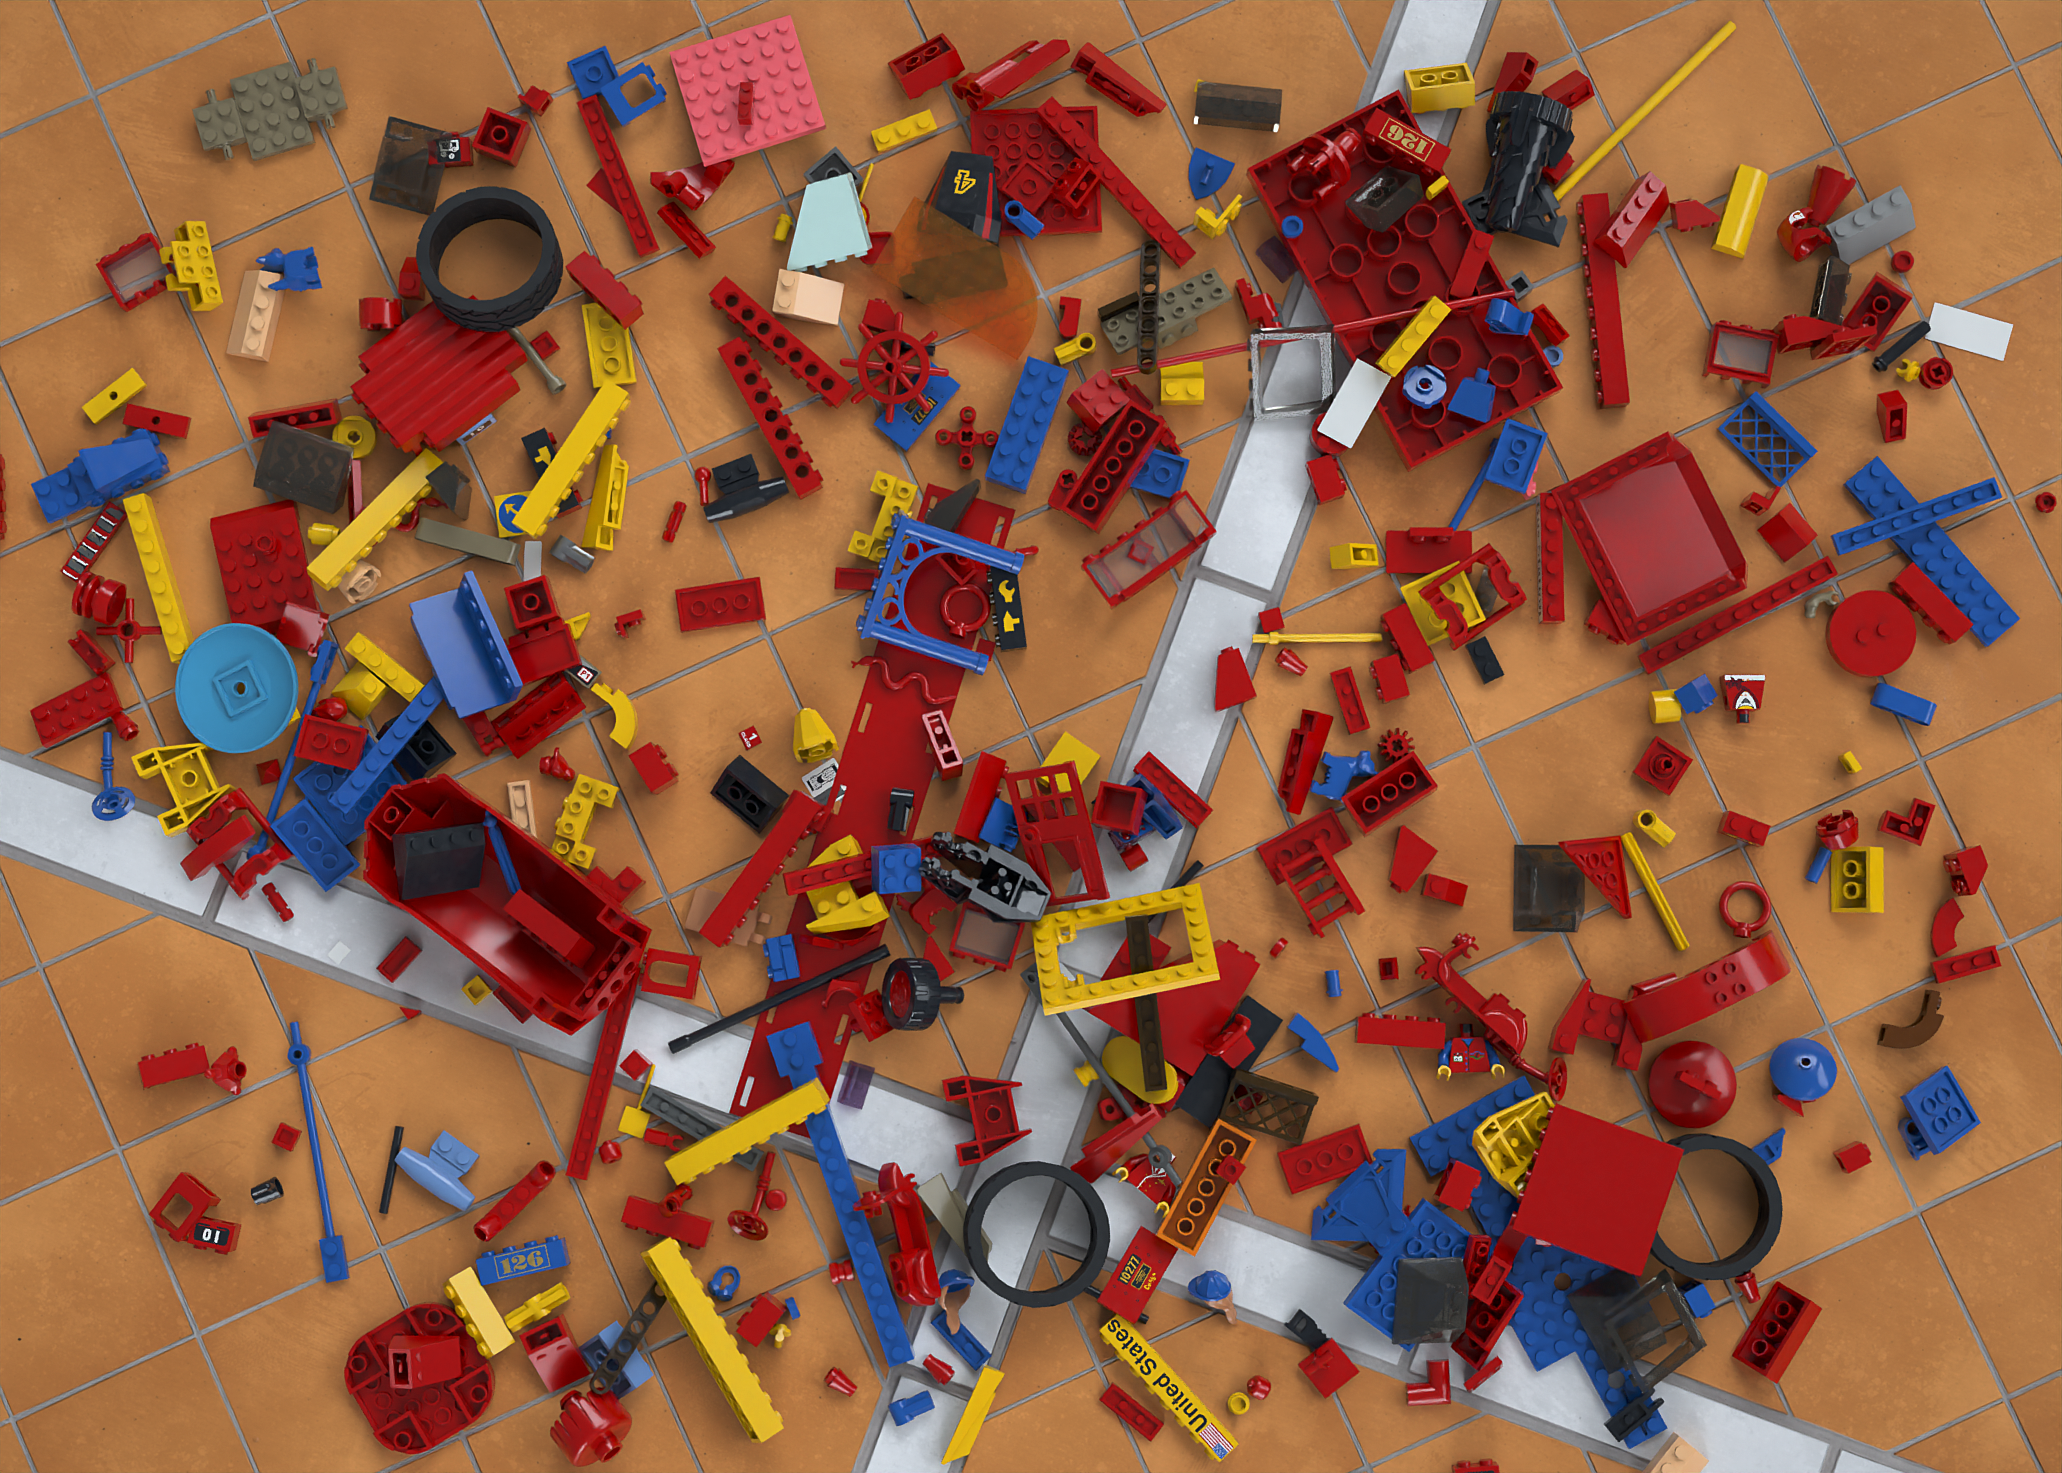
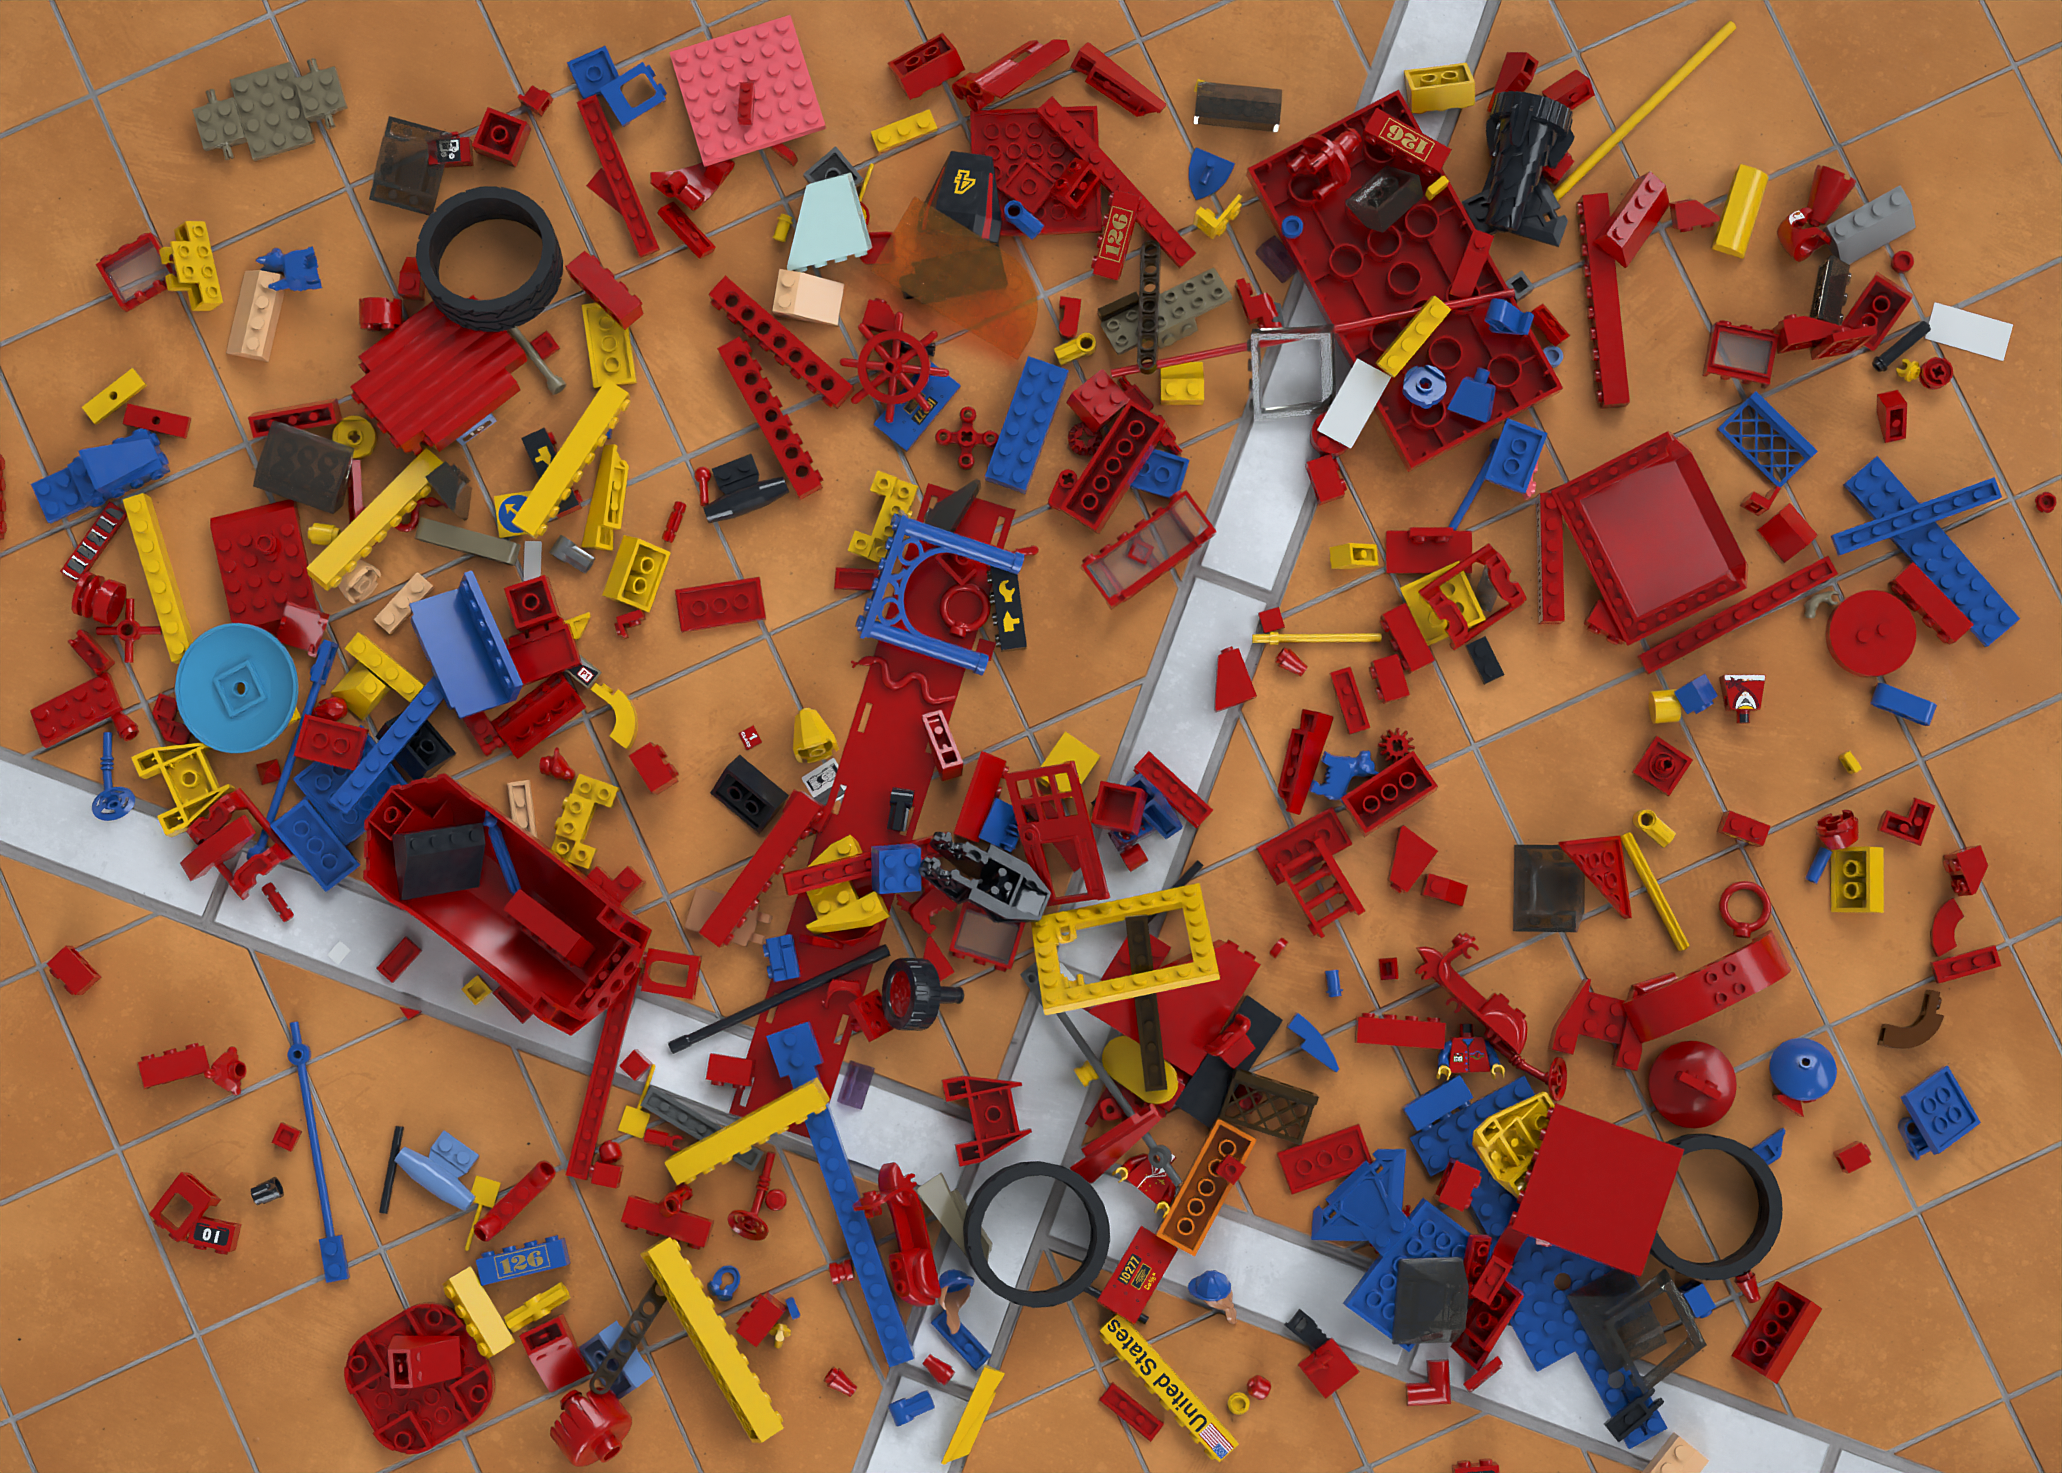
none -> red brick [46,946,101,995]
none -> red tile [152,693,192,745]
none -> light nougat plate [374,572,434,635]
none -> yellow piece [465,1175,501,1251]
none -> red brick [589,1160,624,1189]
none -> yellow slope [602,535,671,612]
none -> red brick [706,1053,756,1090]
none -> red tile [770,143,798,166]
none -> red sticker [1085,1079,1118,1128]
none -> red brick [1091,190,1142,280]
none -> blue brick [1401,1074,1474,1132]

